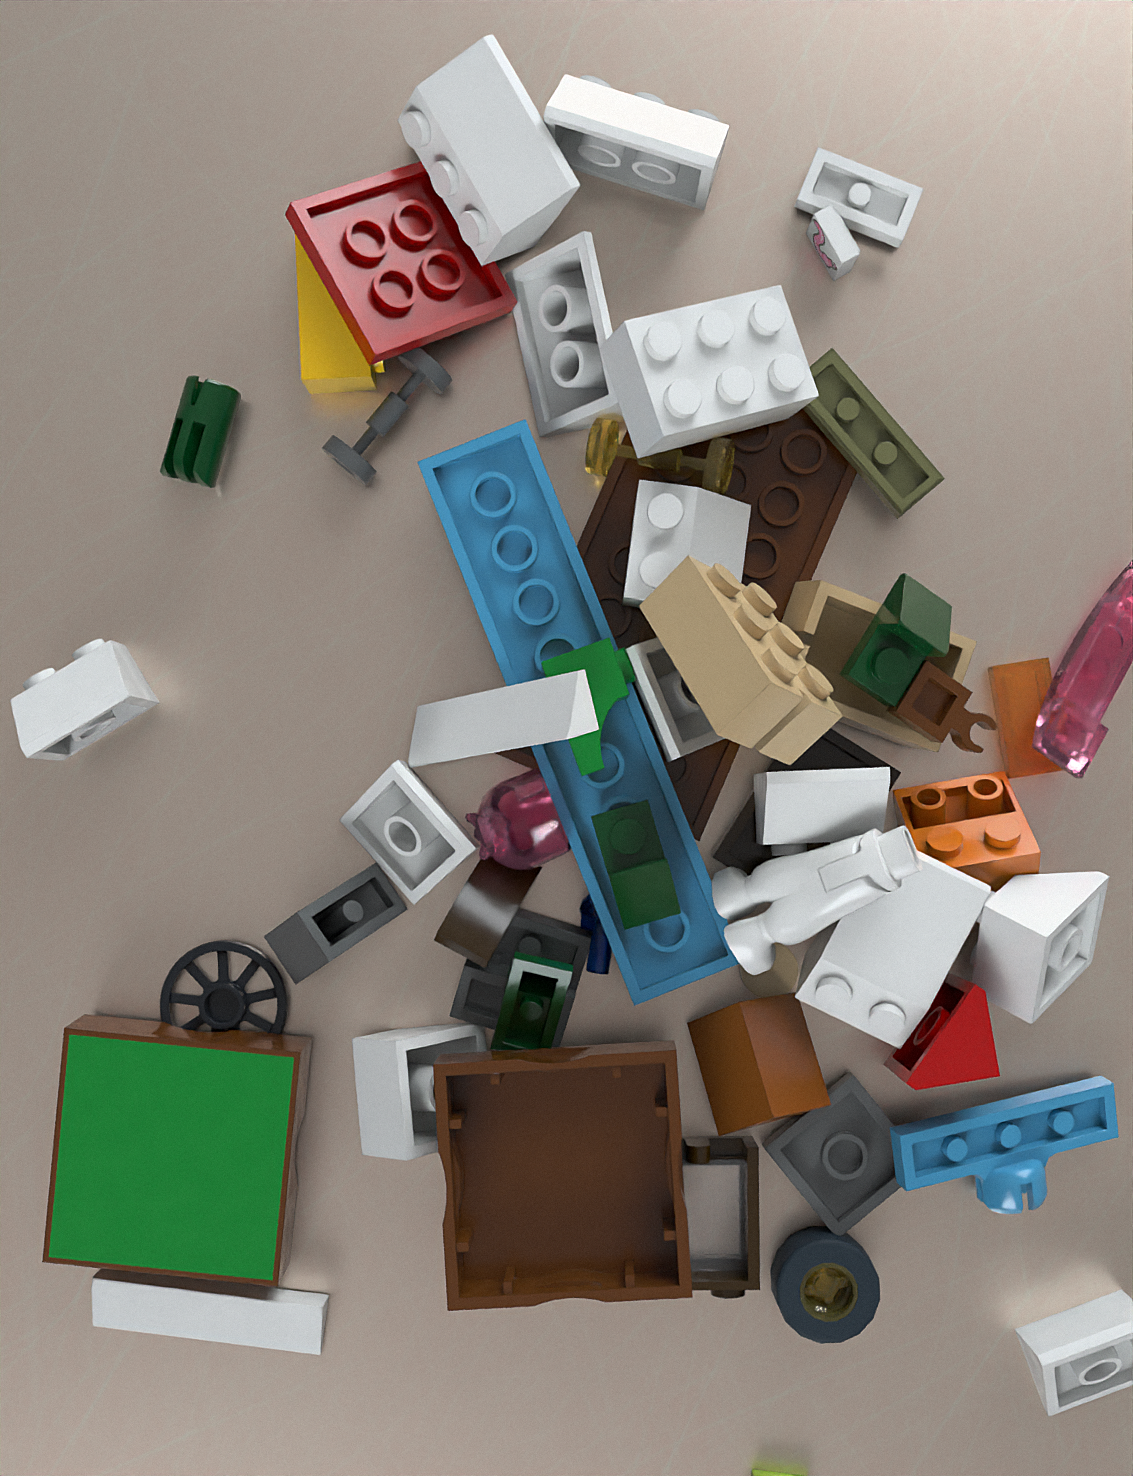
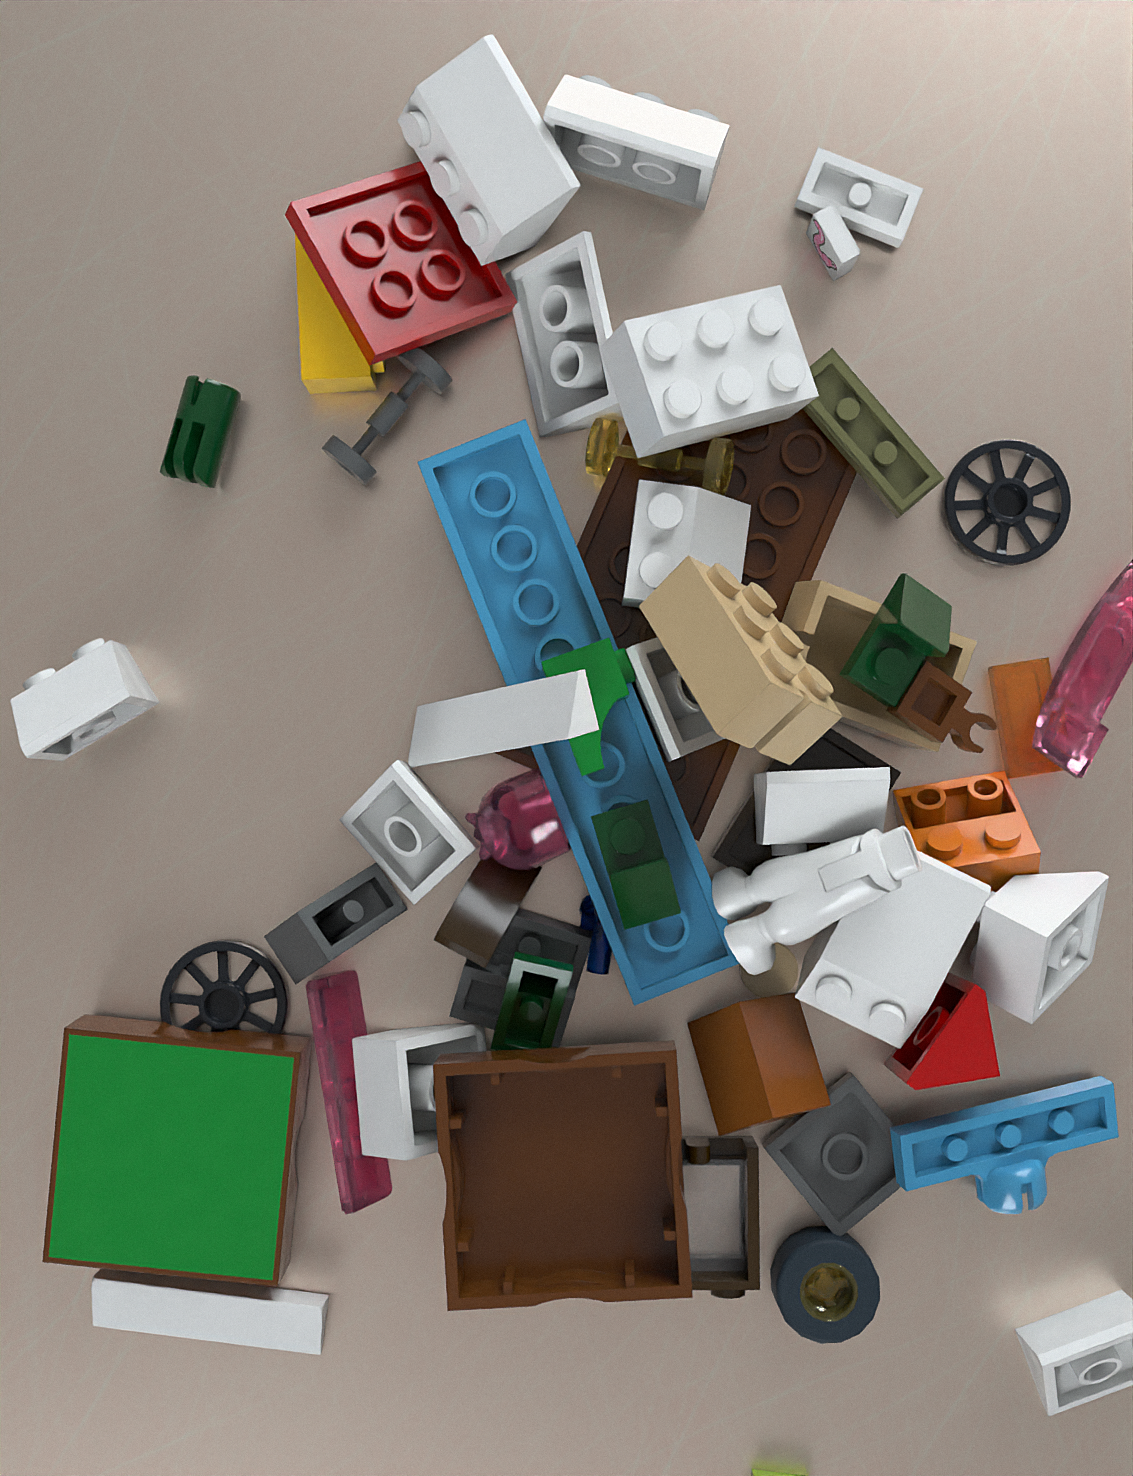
none -> clear pink slope [305,970,392,1215]
none -> black wheel [942,439,1071,567]

